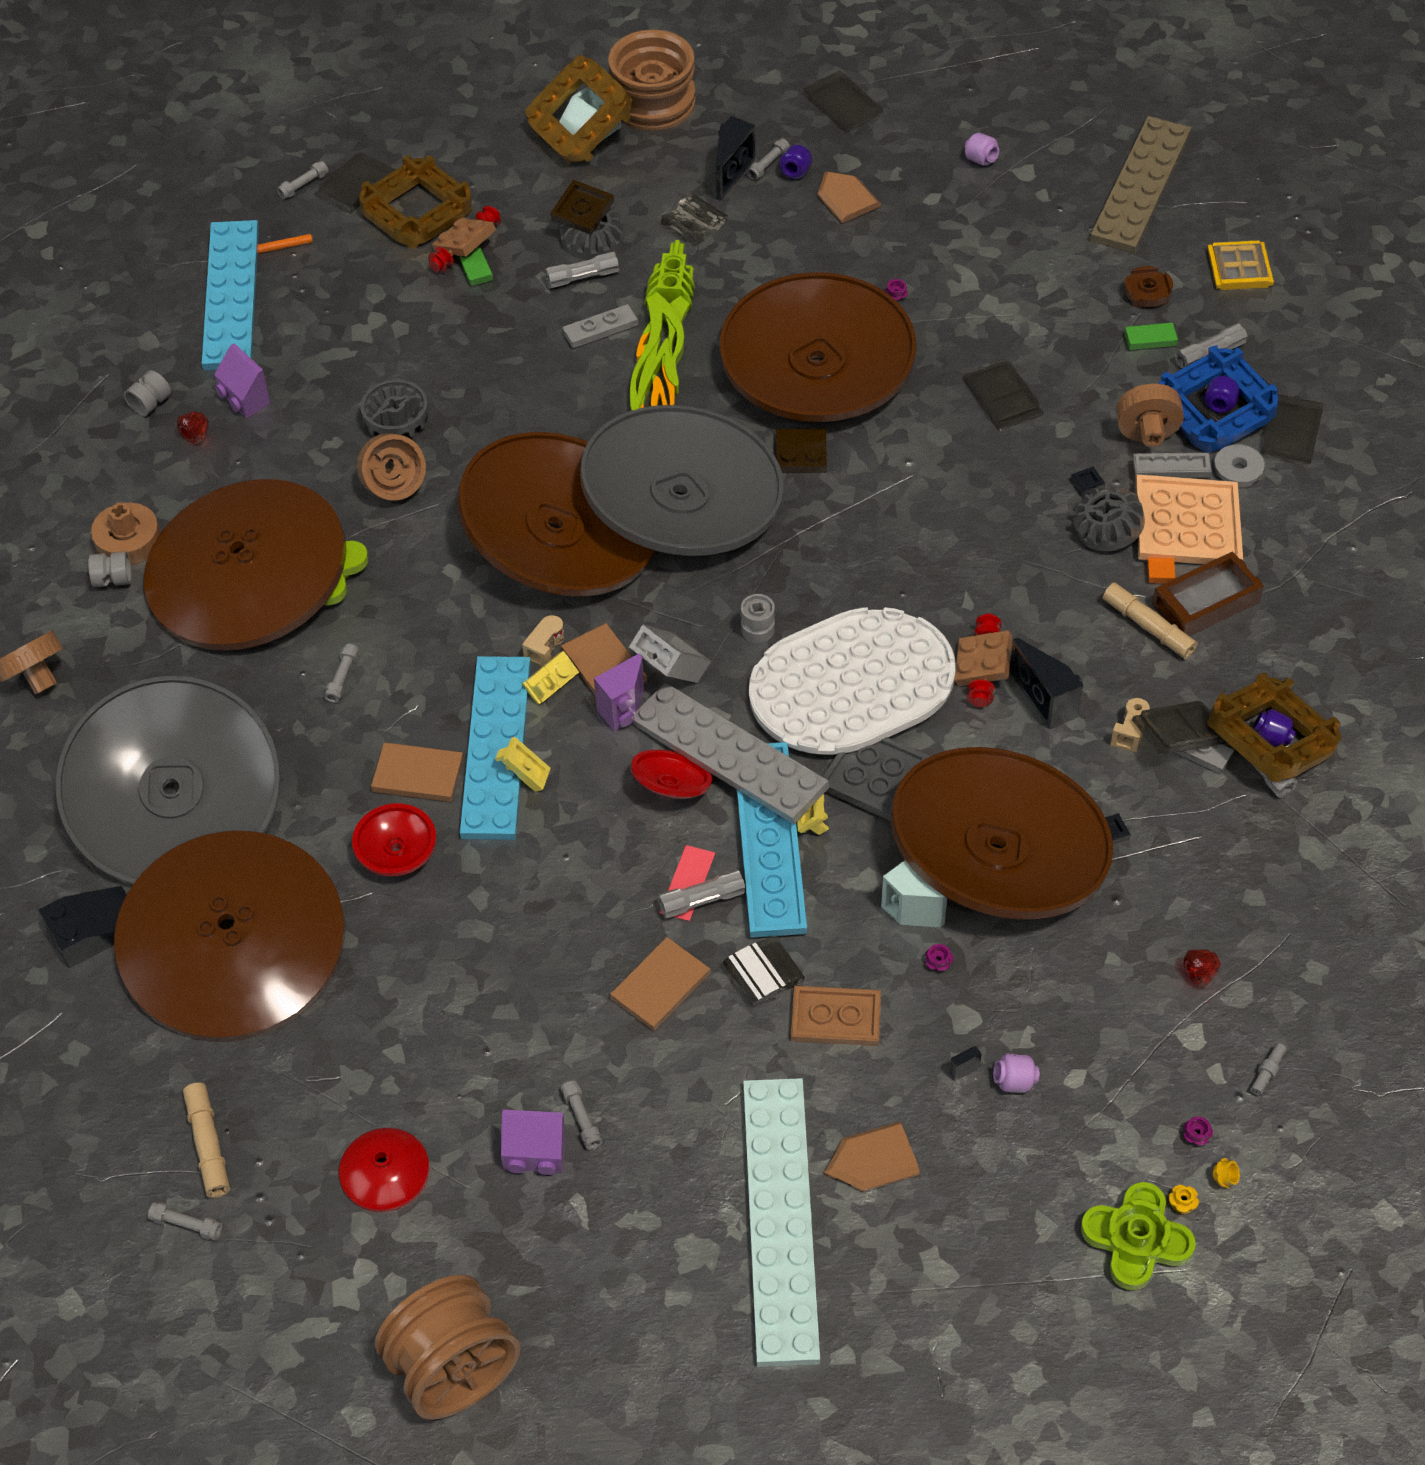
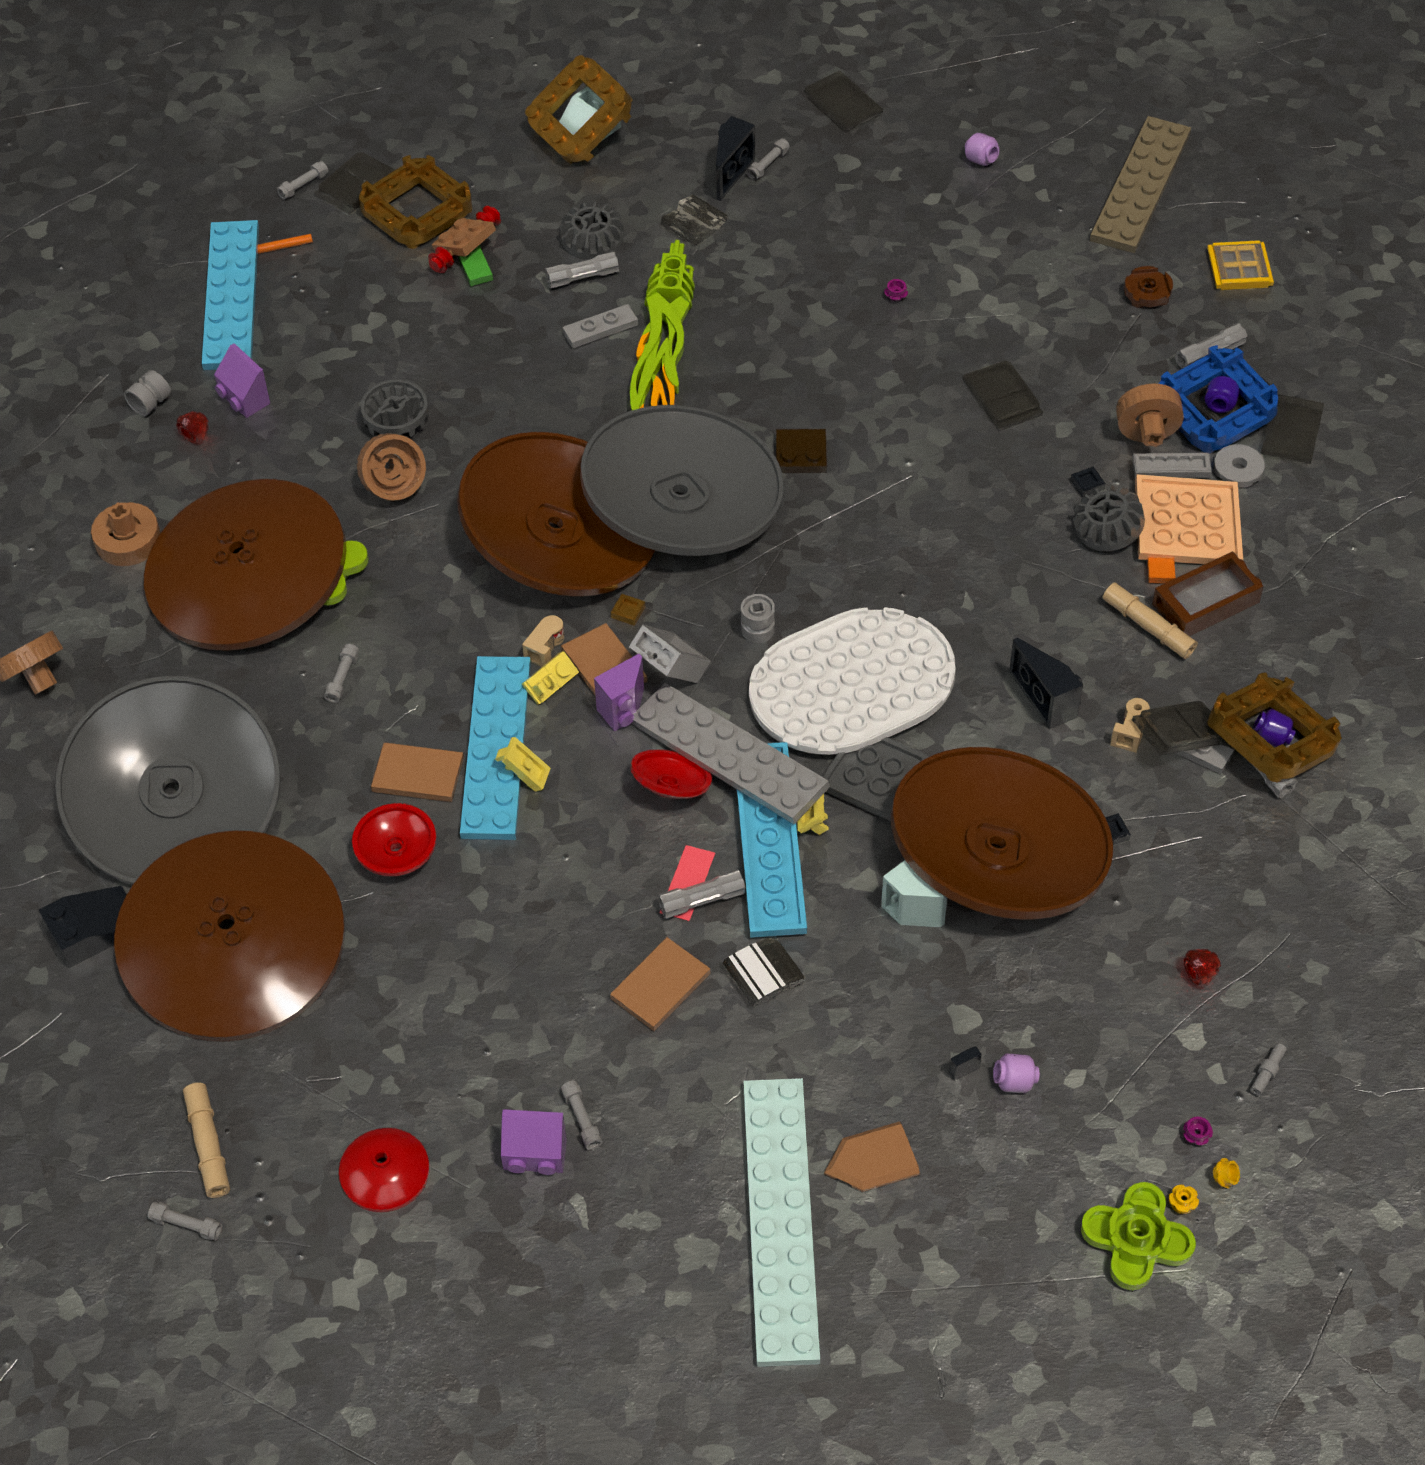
light grey wheel [88,551,131,588] -> none
medium nougat wheel [375,1274,521,1420] -> none
dark brown plate [550,180,615,235] -> none
medium nougat wheel [608,30,696,131] -> none
reddish brown dish [720,272,916,422] -> none
dark purple head [779,145,812,179] -> none
medium nougat tile [791,986,881,1046] -> none
medium nougat tile [817,172,881,223] -> none
magenta plate [925,944,953,971] -> none
medium nougat plate [955,613,1013,707] -> none
bright green tile [1124,322,1178,350] -> none
none -> pearl gold tile [611,594,646,626]

